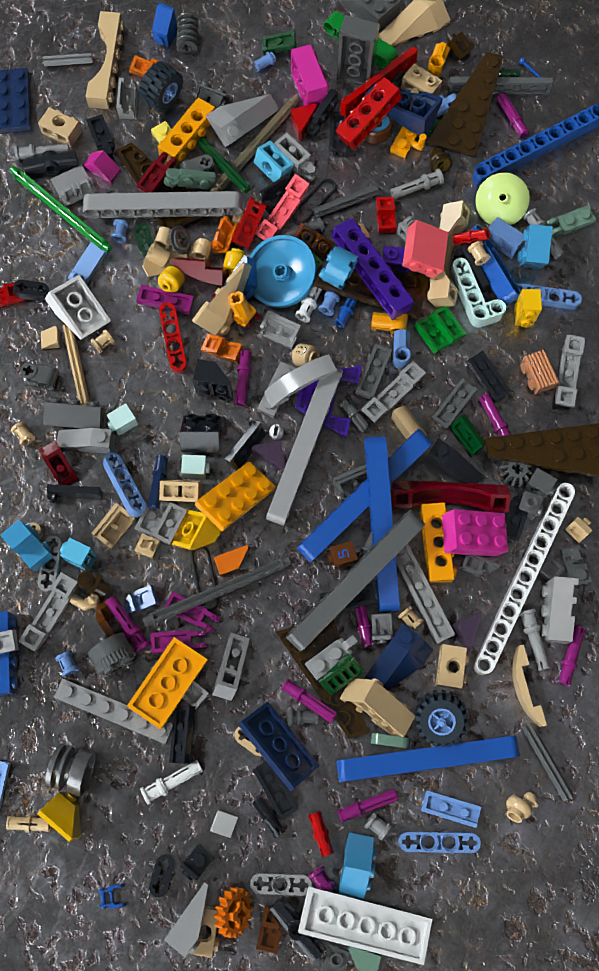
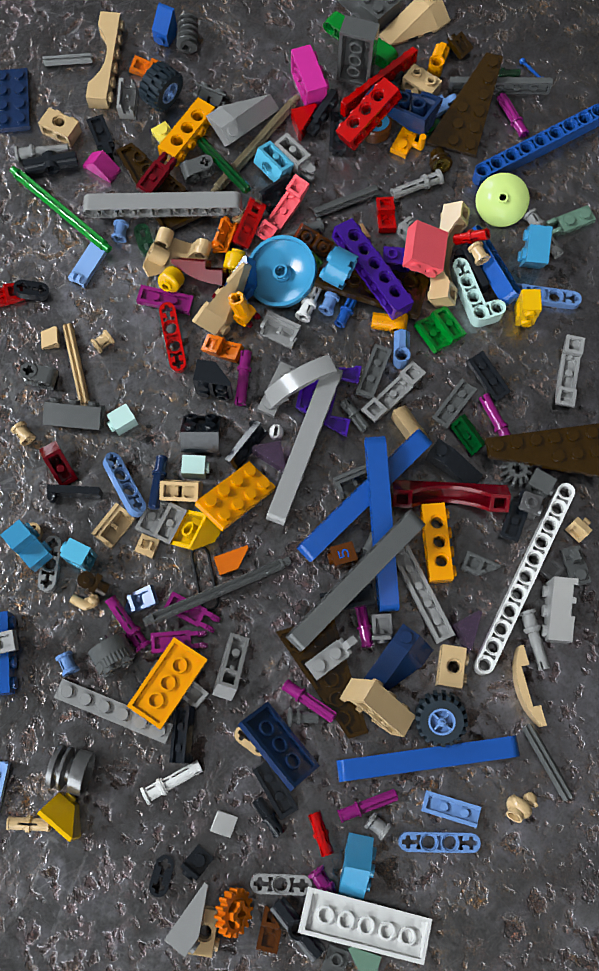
light grey slope [18,572,78,652] -> none
white slope [45,275,111,340] -> none
light grey hinge [50,164,97,207] -> none
light grey slope [57,428,115,454] -> none
reddish brown slope [96,597,115,637] -> none
blue piece [97,883,127,909] -> none
sand green hinge [164,168,216,190] -> none
dark grey gear [168,225,191,255] -> none
medium blue pin [253,52,276,71] -> none
dark green plate [262,30,297,55] -> none
tan head [291,343,320,367] -> none
black piece [292,179,336,224] -> none
dark green slope [318,653,364,695] -> none
sand green beam [371,733,410,749] -> none
tan bush [398,606,424,630] -> none
dark pink brick [442,509,508,557] -> none
medium blue hinge [488,217,524,259] -> none
nougat brick [520,349,559,395] -> none
magenta pin [558,625,586,686] -> none

